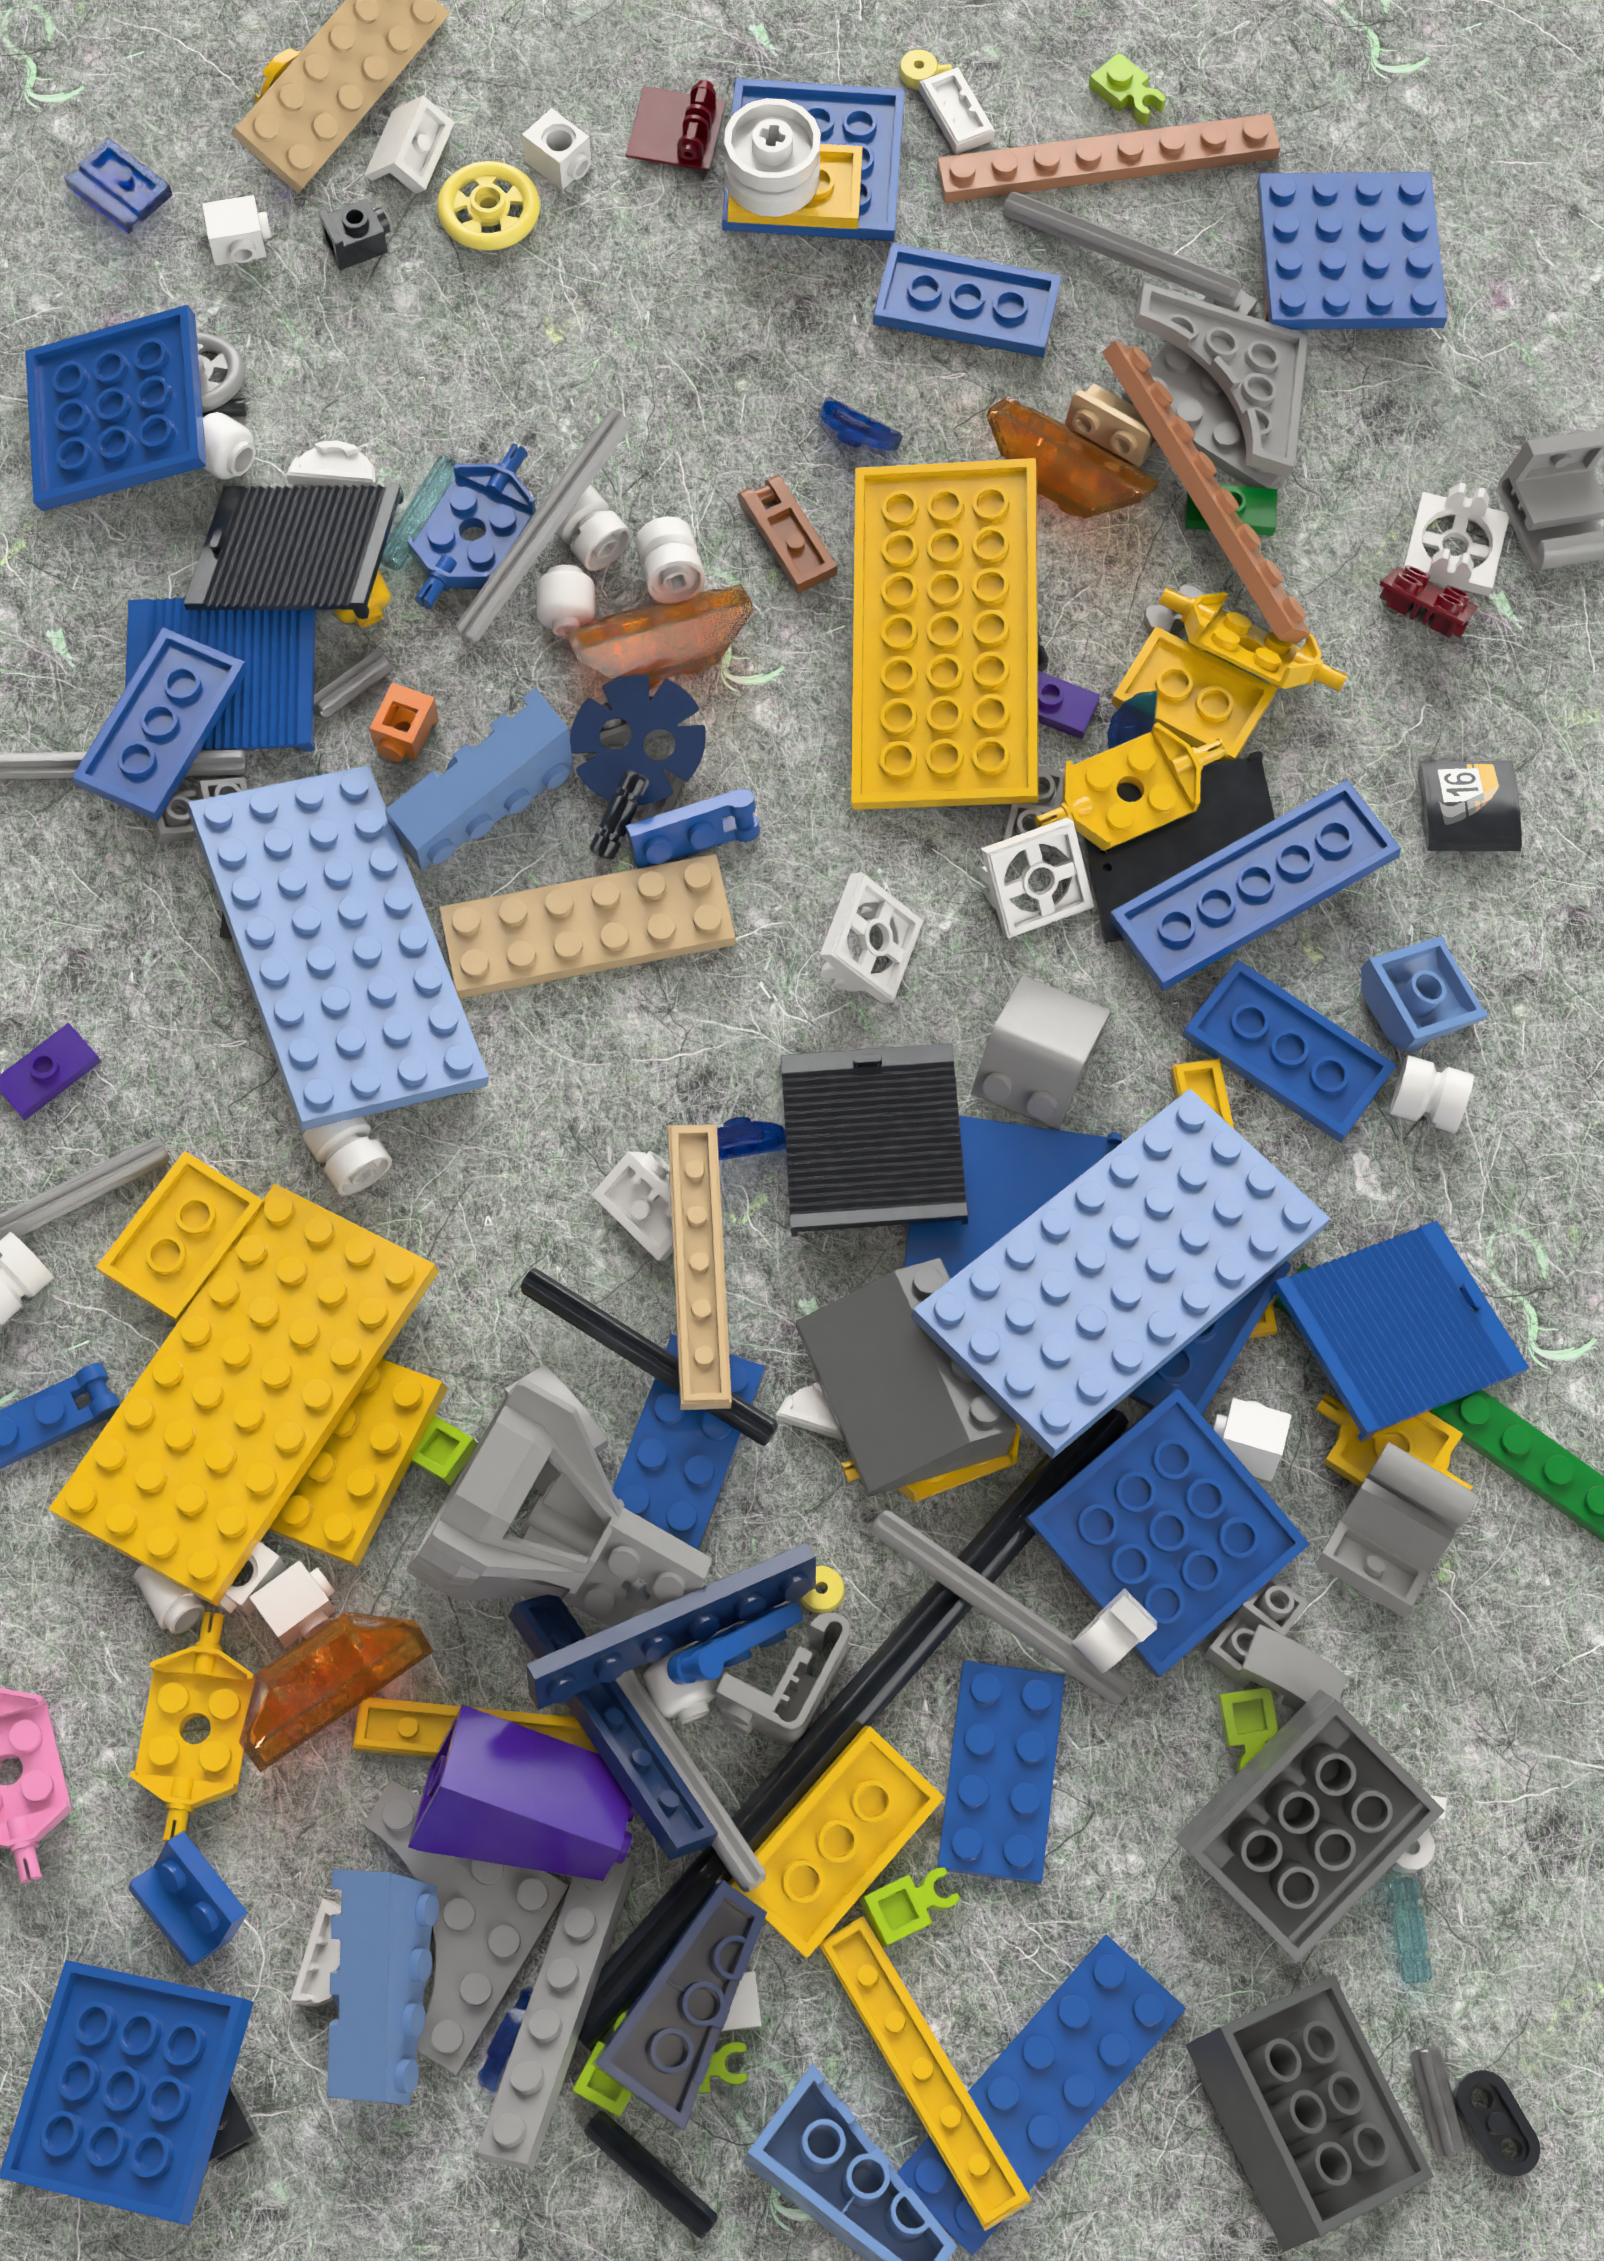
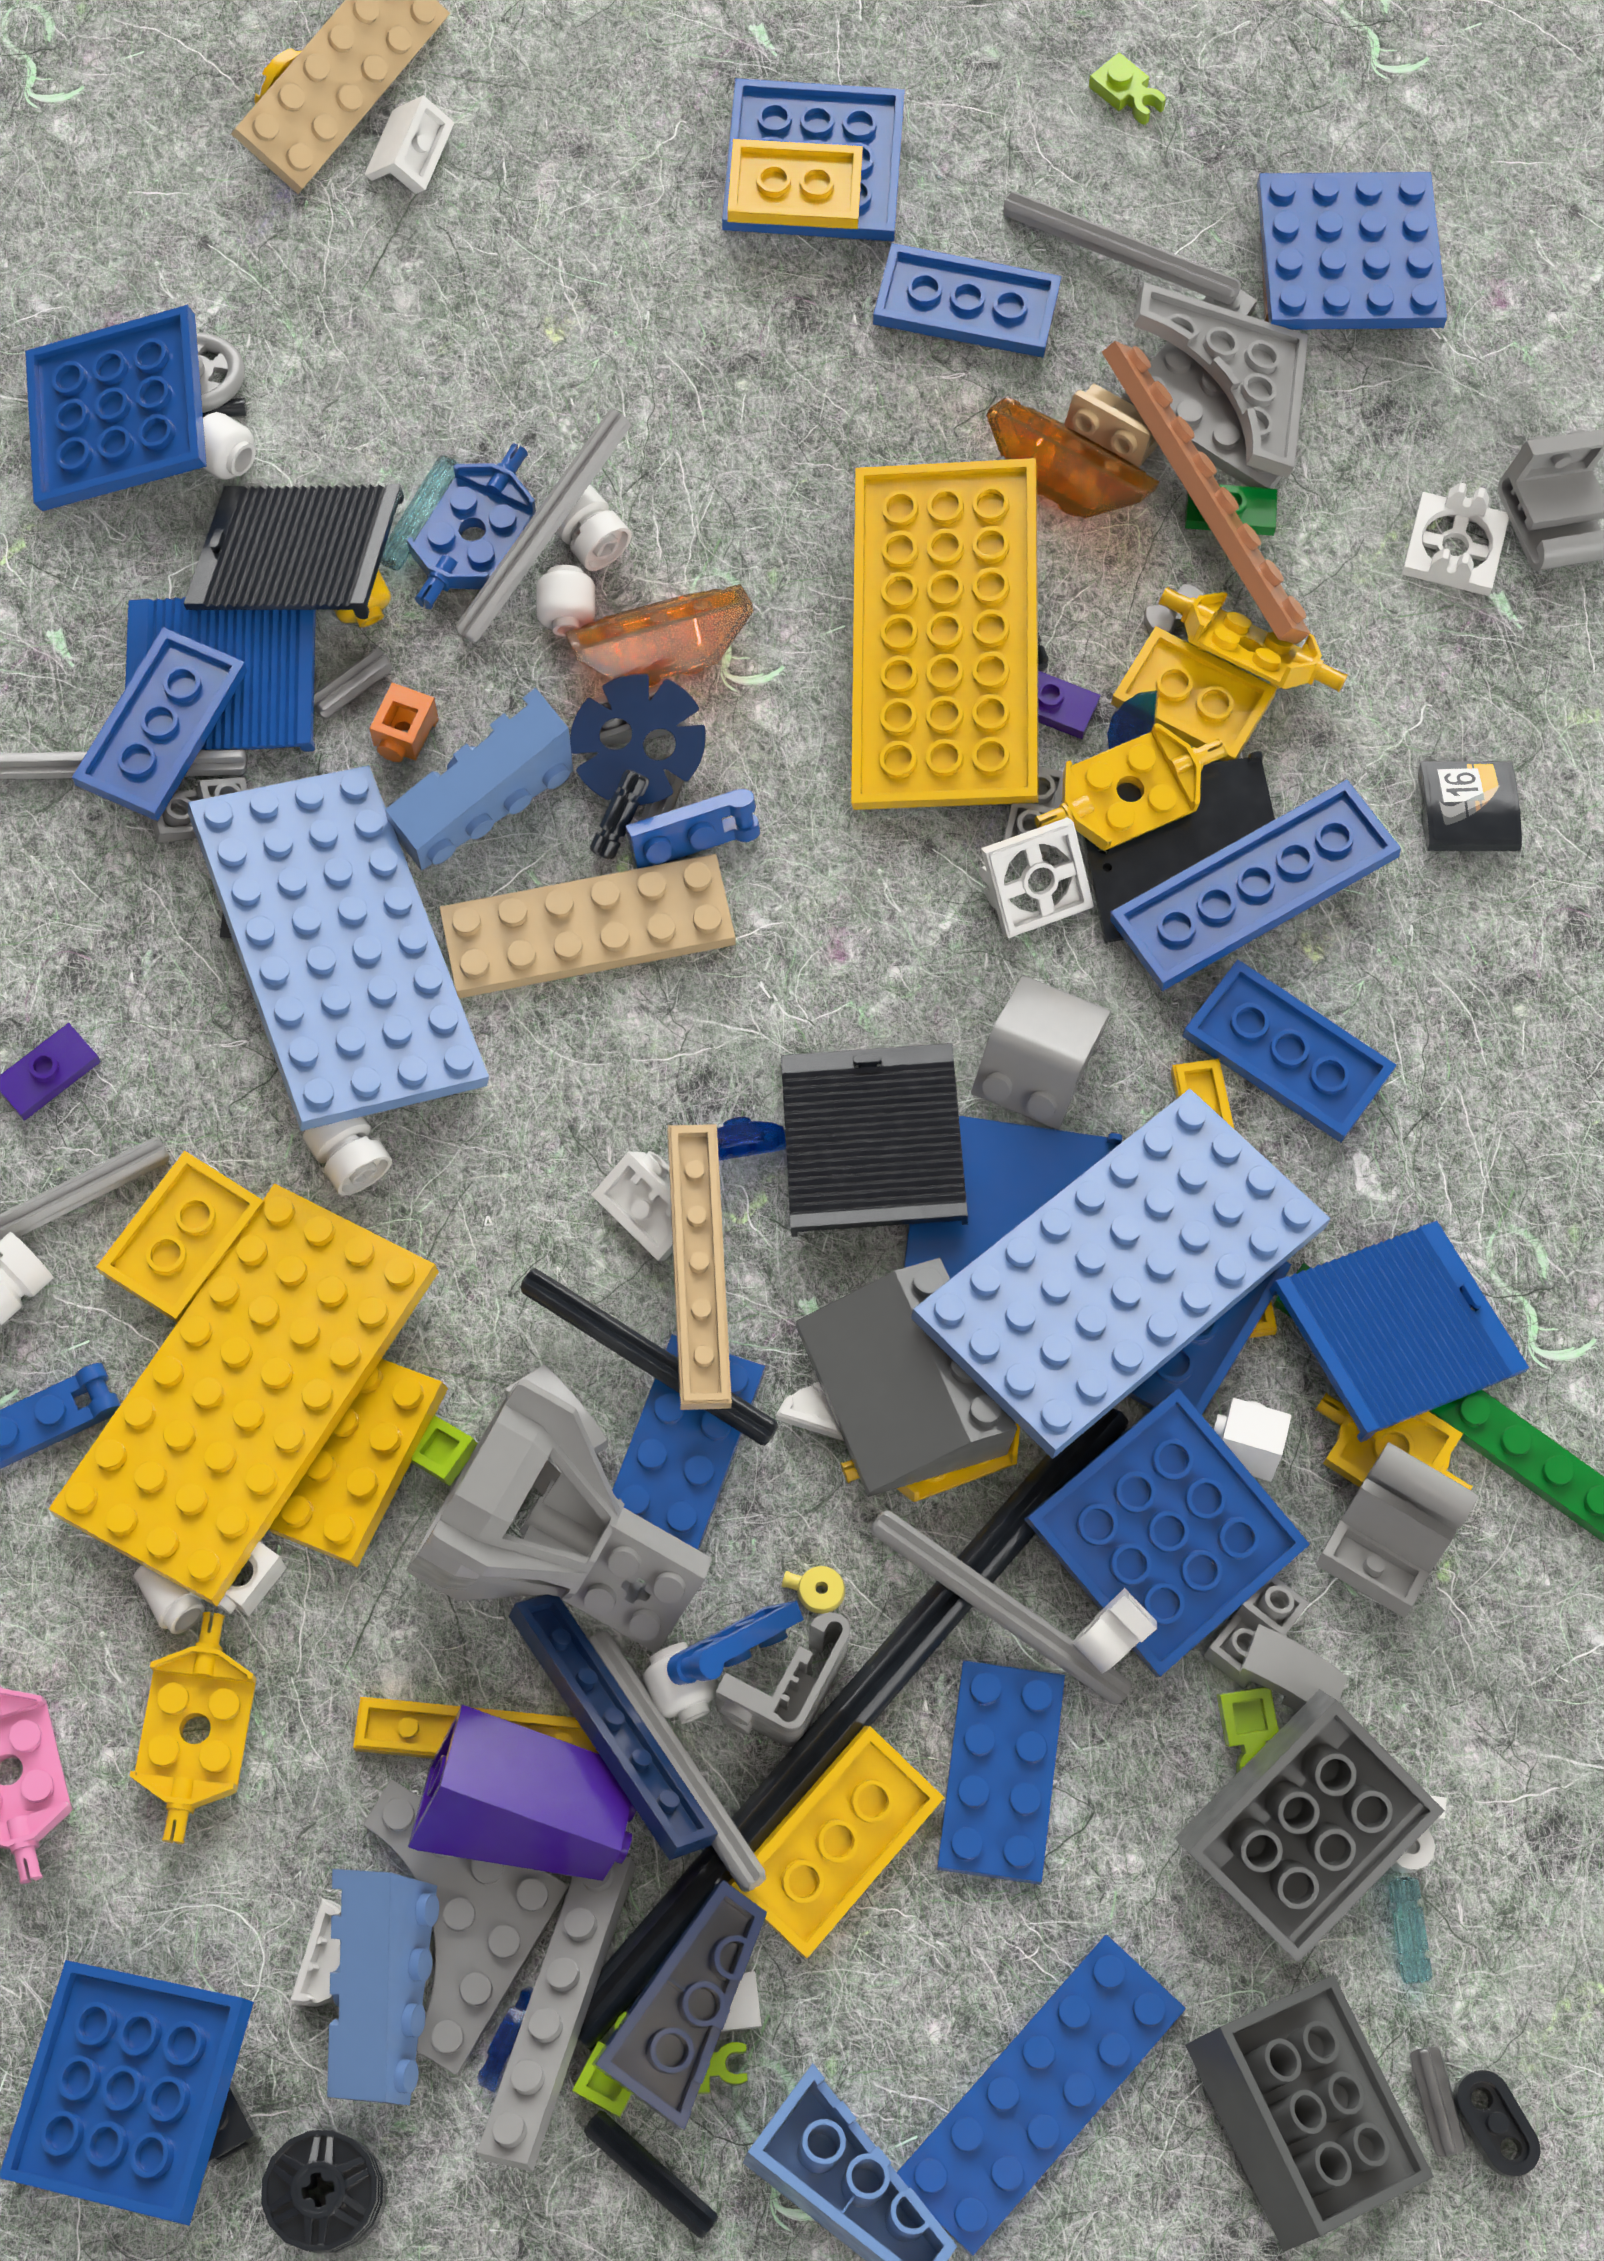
clear blue plate [64,137,173,234] -> none
blue bracket [128,1831,248,1967] -> none
white brick [202,195,272,266] -> none
clear orange wedge [239,1612,434,1773] -> none
white brick [249,1560,335,1648] -> none
white plate [286,440,377,488] -> none
black brick [318,198,391,271] -> none
light yellow plate [437,161,540,251] -> none
white brick [522,108,591,190] -> none
dark blue plate [526,1543,816,1710] -> none
hinge [626,80,726,172] -> none
white wheel [635,516,705,604] -> none
white wheel [724,98,821,217] -> none
plate [737,475,837,594] -> none
clear blue plate [818,396,903,451] -> none
white piece [819,872,923,1003] -> none
yellow tile [819,1916,1032,2231] -> none
lime plate [859,1867,960,1948] -> none
light yellow piece [899,50,952,90] -> none
white plate [919,67,995,155] -> none
plate [937,113,1280,203] -> none
medium blue slope [1360,936,1488,1052] -> none
dark red hinge [1379,565,1478,638] -> none
white wheel [1389,1055,1474,1134] -> none
none -> black wheel [261,2130,387,2254]

